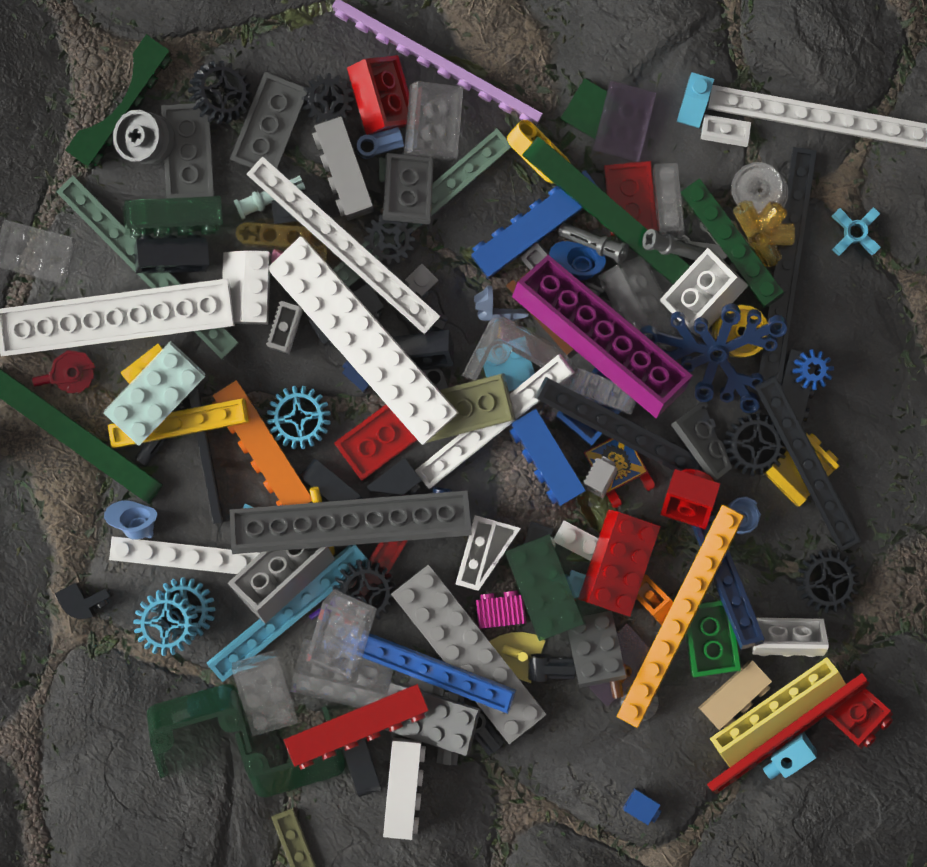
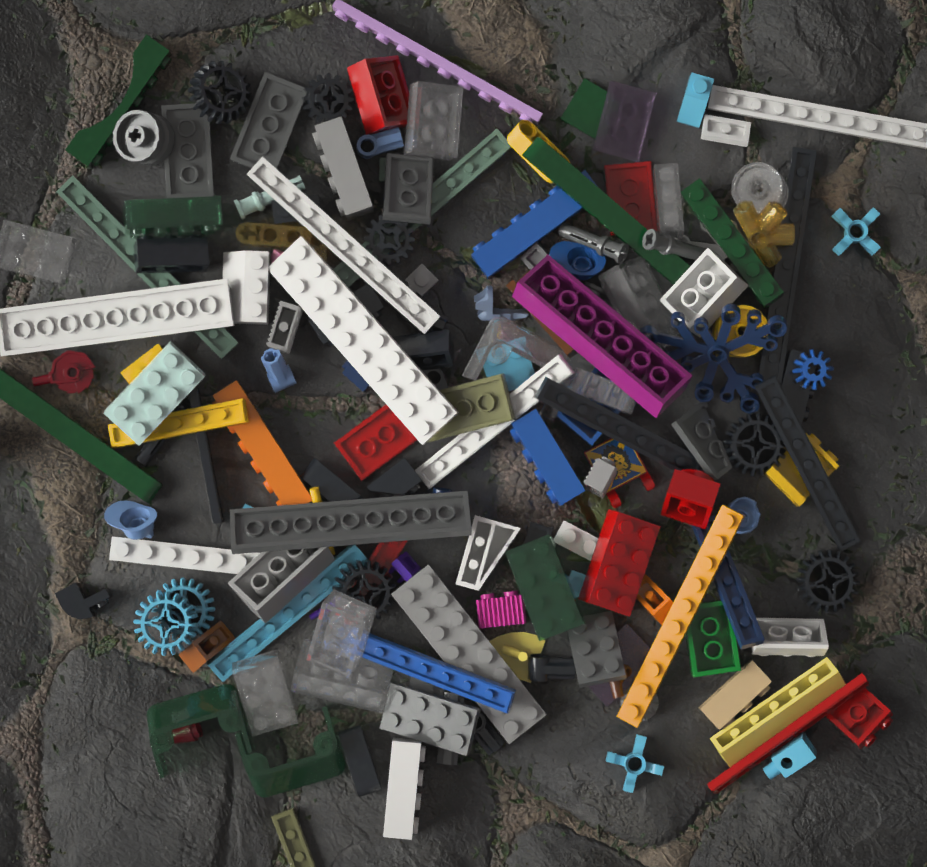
medium azure gear [267,386,331,449] -> none
red brick [283,684,429,769] -> none
blue brick [623,788,661,825] -> none
none -> dark red cone [166,719,203,745]
none -> dark orange slope [179,621,236,673]
none -> medium blue piece [261,348,297,393]
none -> dark purple tile [389,551,421,583]
none -> medium azure pin [606,734,664,793]

